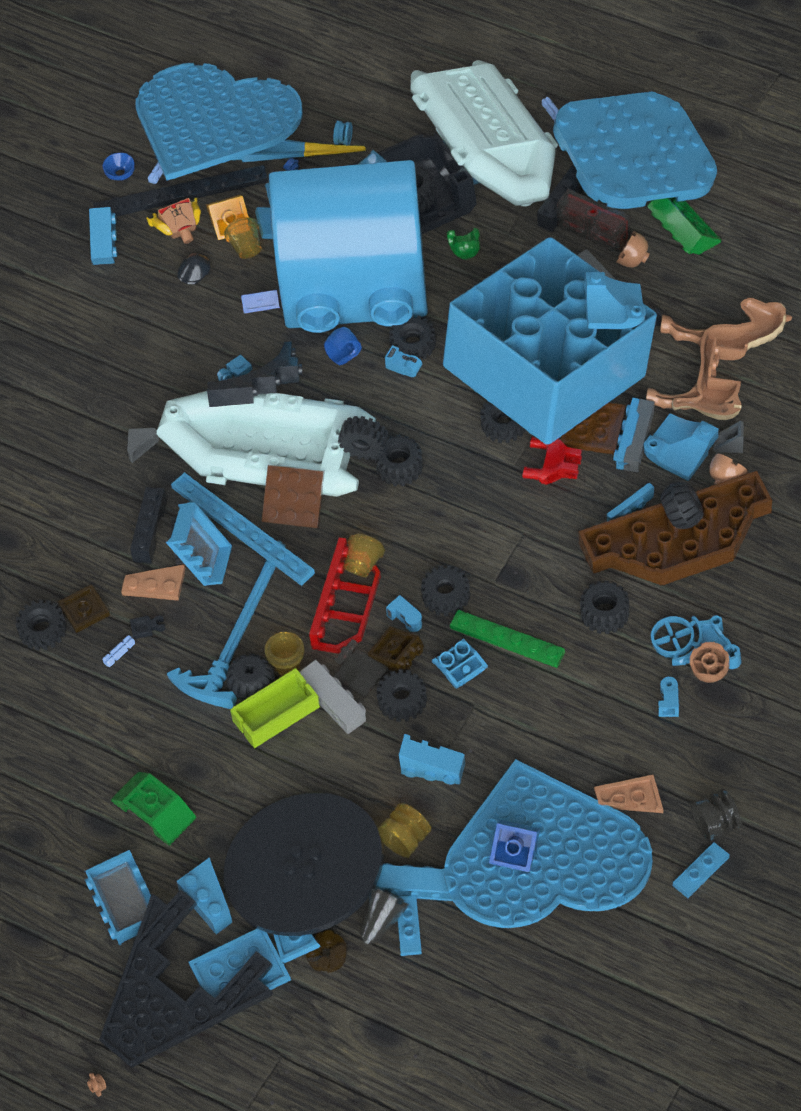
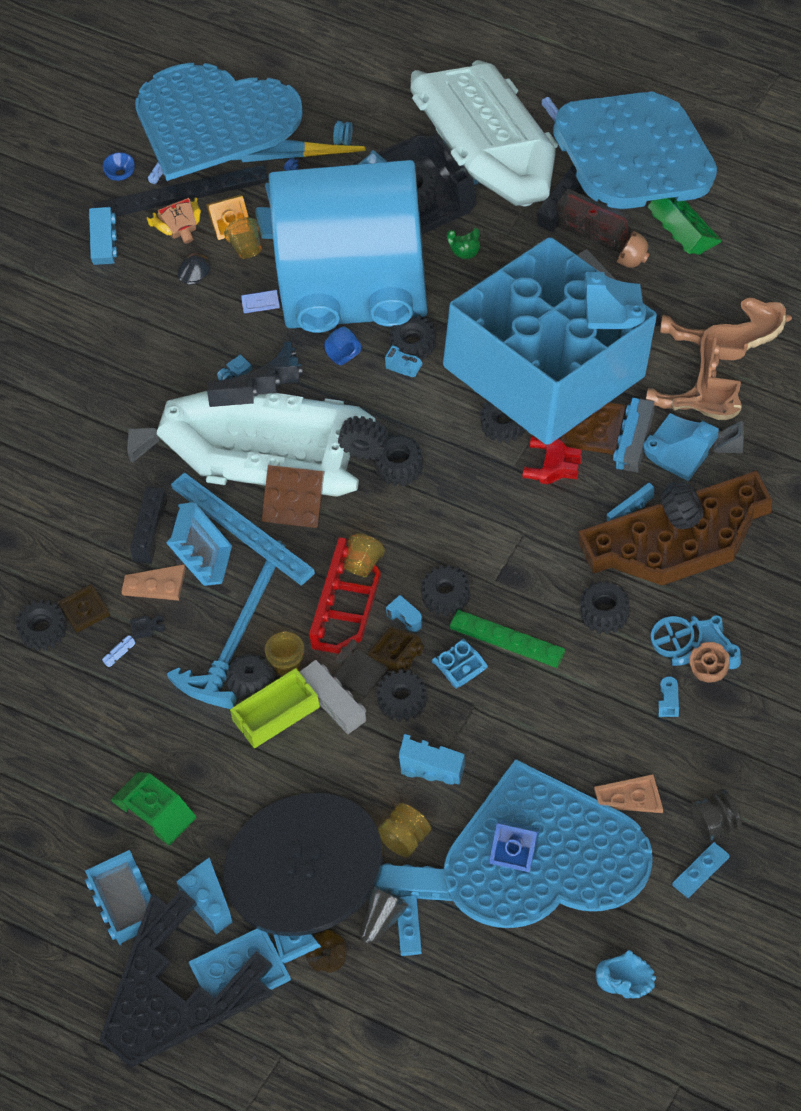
nougat plate [87,1073,106,1097] -> none
nougat cylinder [710,453,749,485] -> none
none -> dark azure hair [595,950,656,998]

